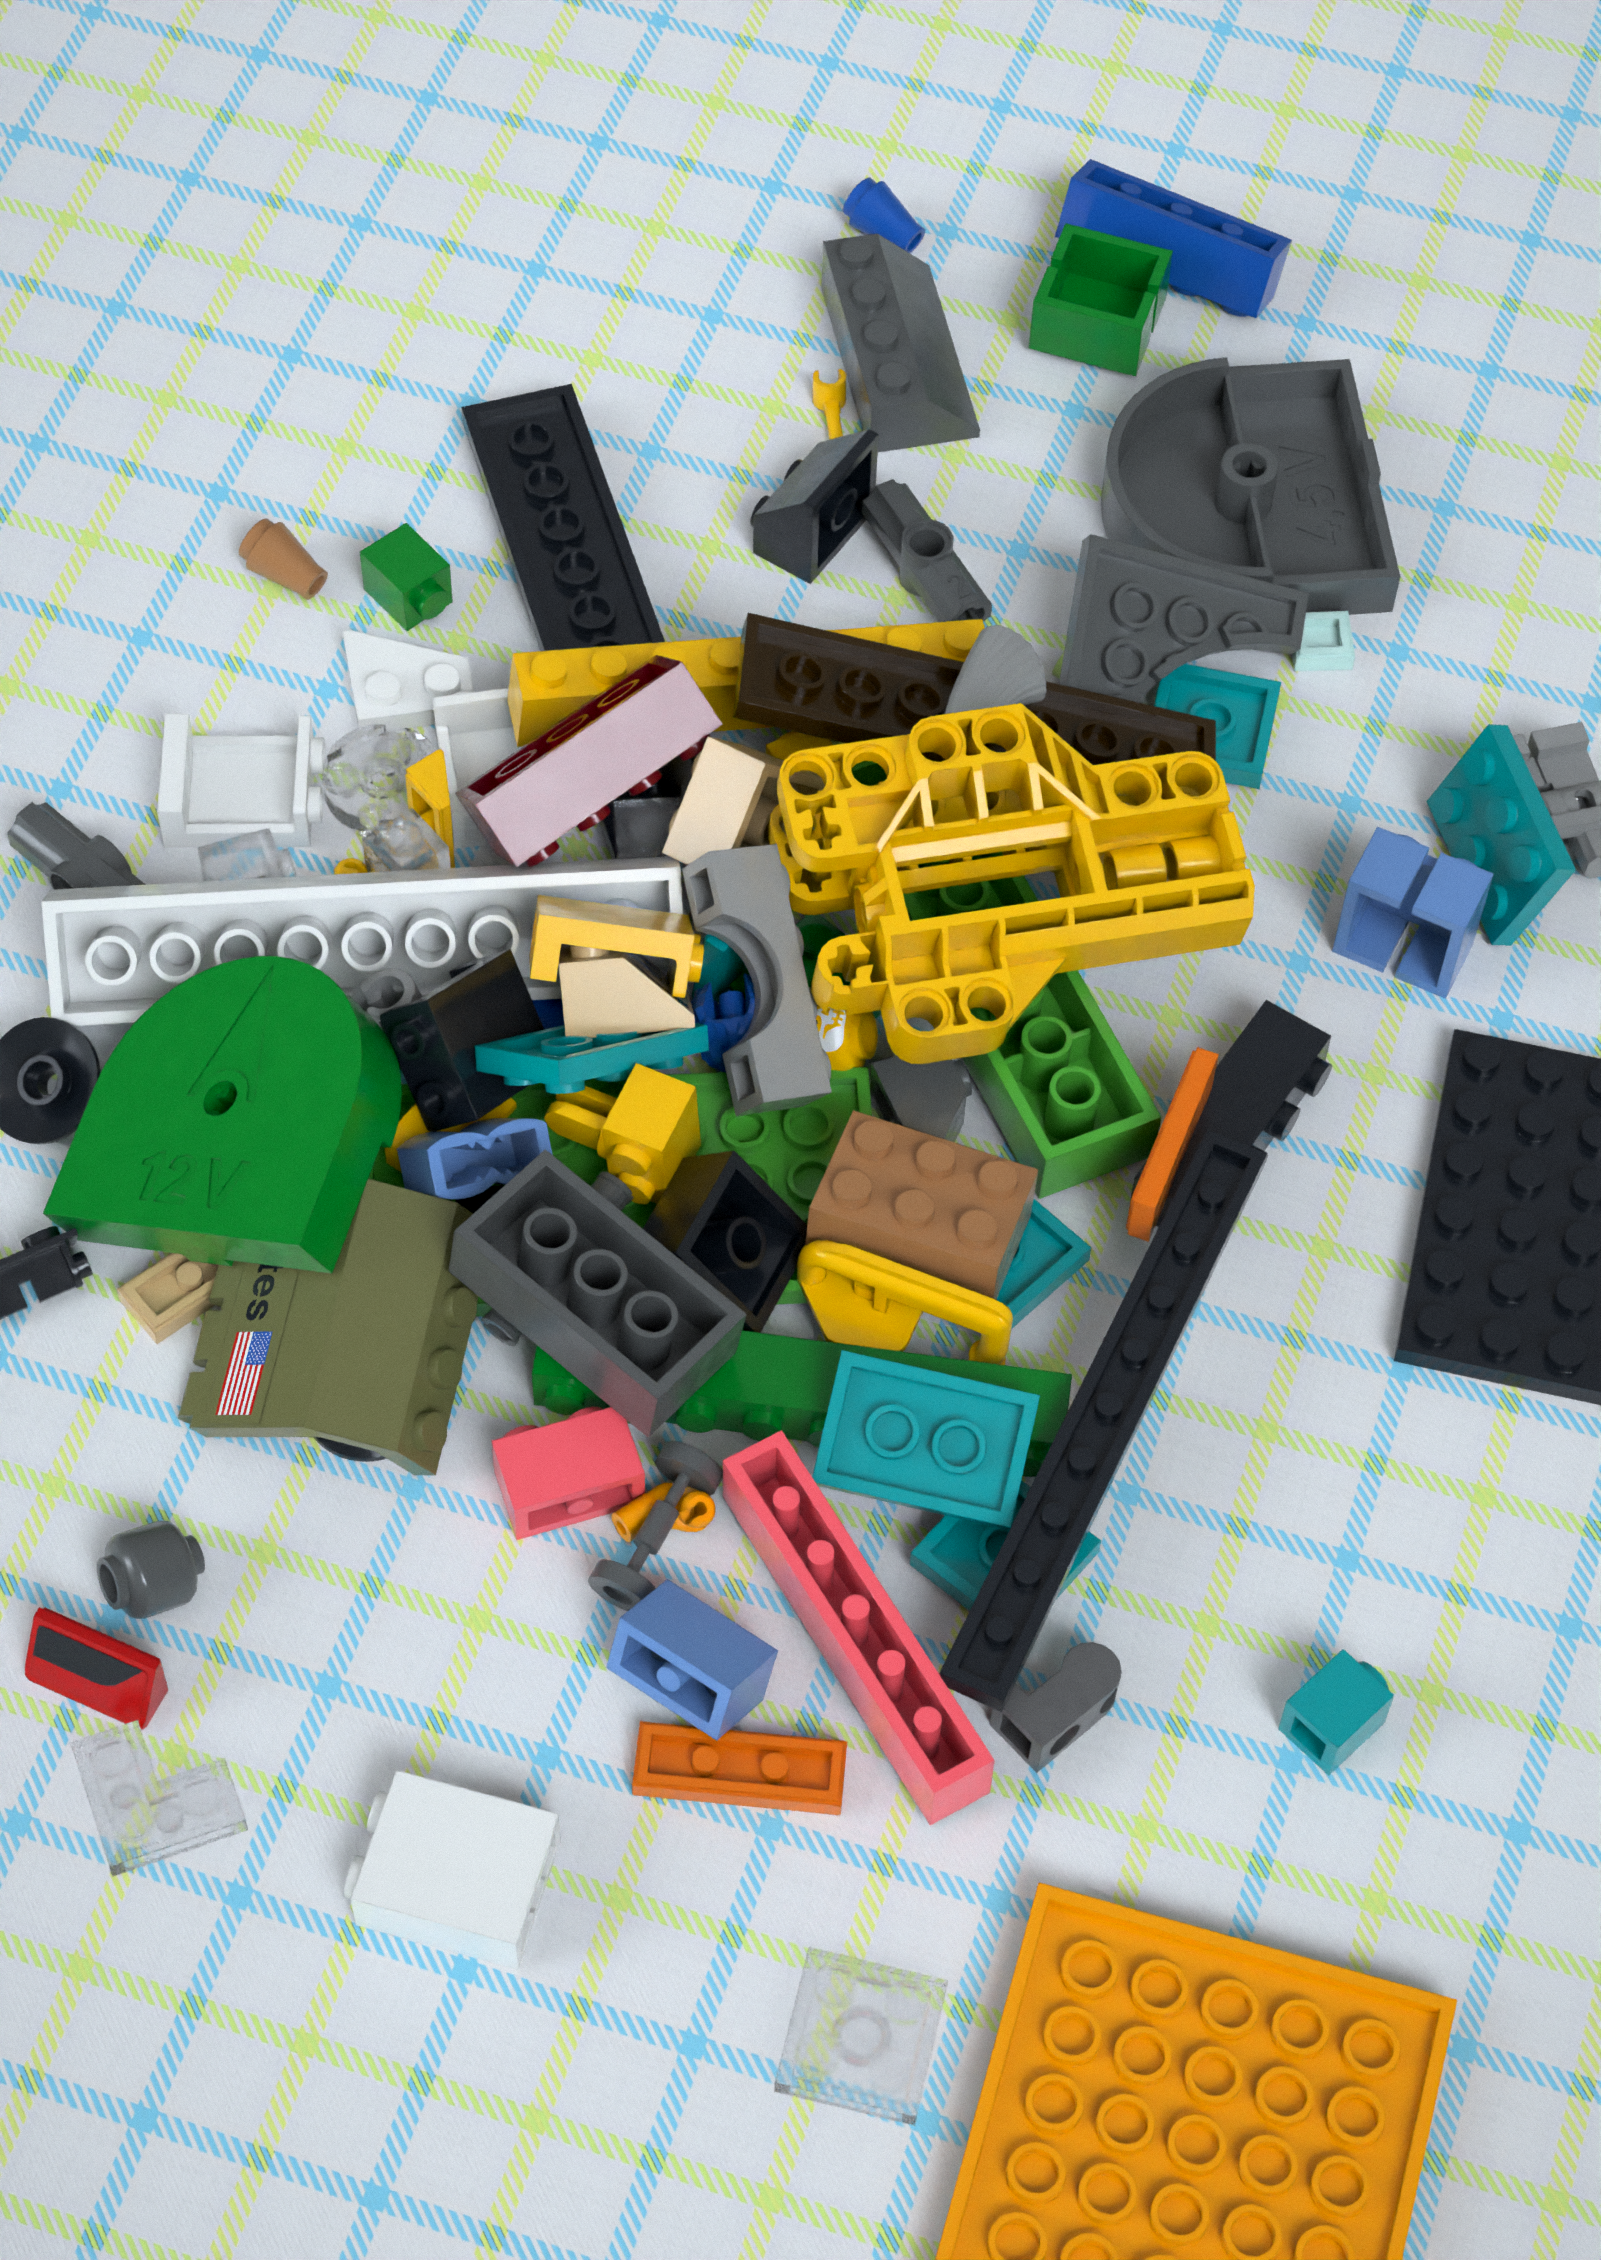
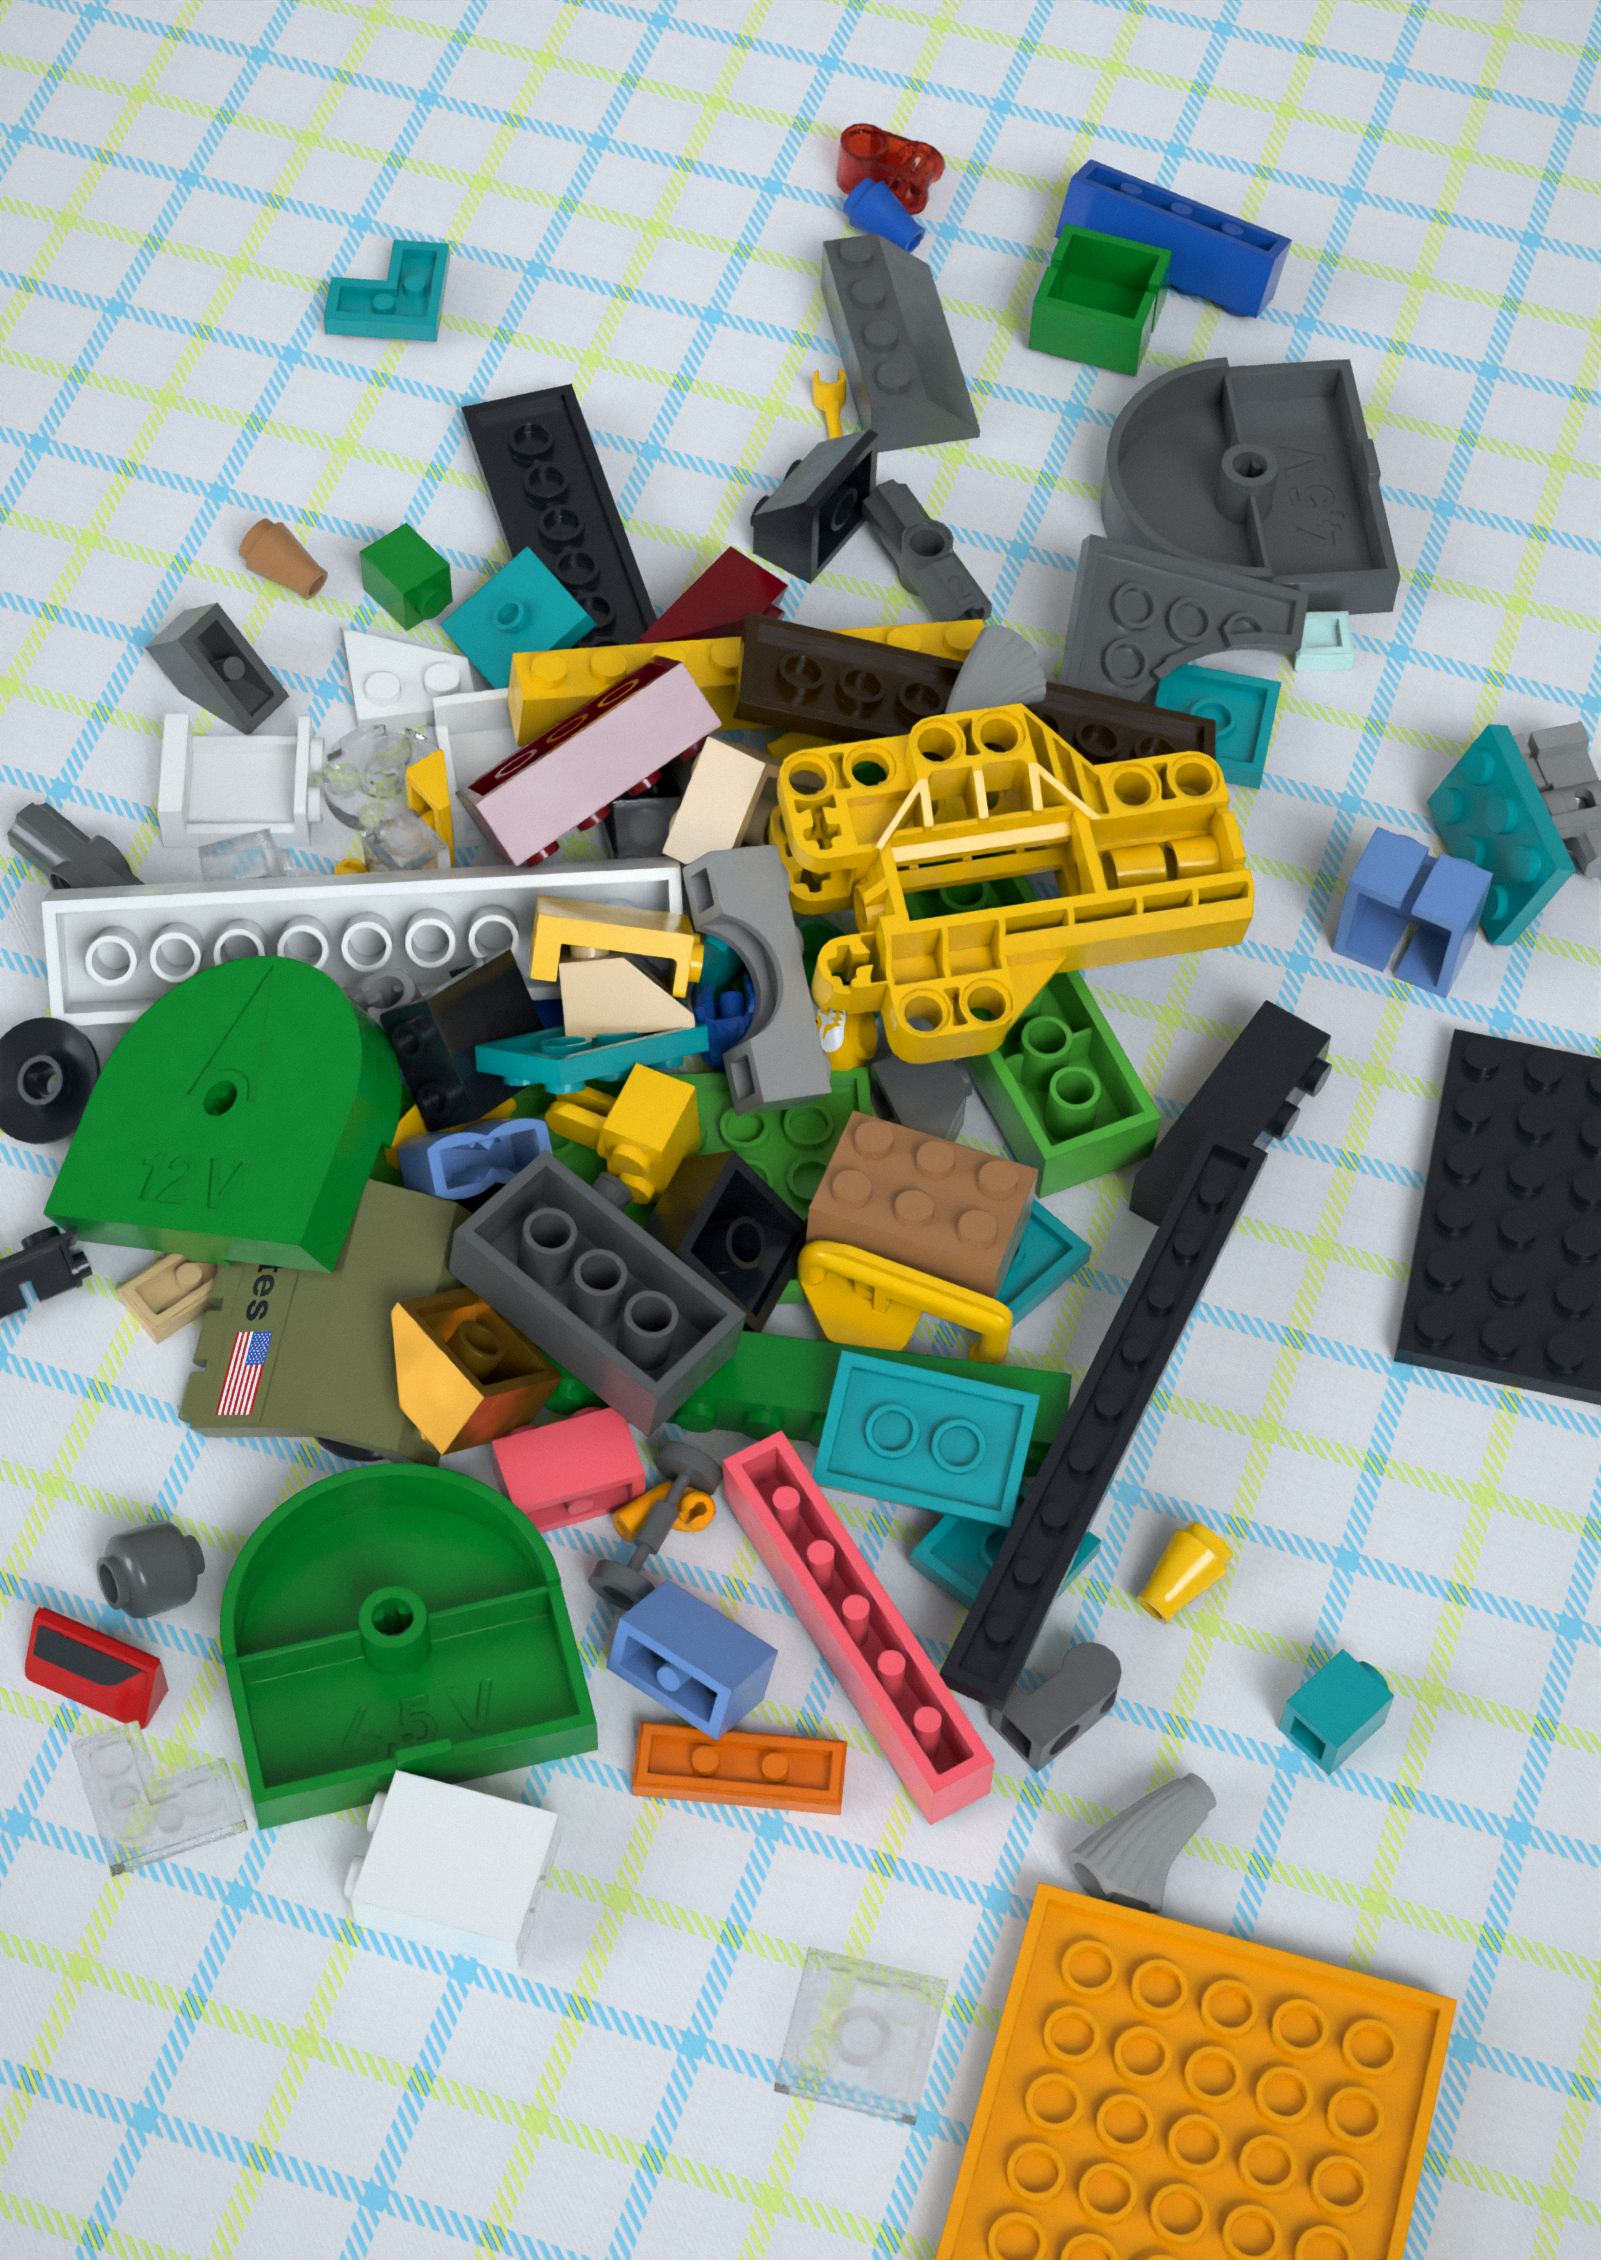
orange tile [1126,1047,1219,1242] -> none
none -> dark grey slope [145,603,289,735]
none -> green piece [220,1463,598,1830]
none -> teal plate [324,240,450,342]
none -> pearl gold slope [391,1287,564,1456]
none -> teal plate [440,546,597,689]
none -> dark red slope [637,546,788,644]
none -> clear red piece [836,123,945,215]
none -> light grey piece [1068,1773,1216,1913]
none -> yellow cone [1136,1521,1233,1624]

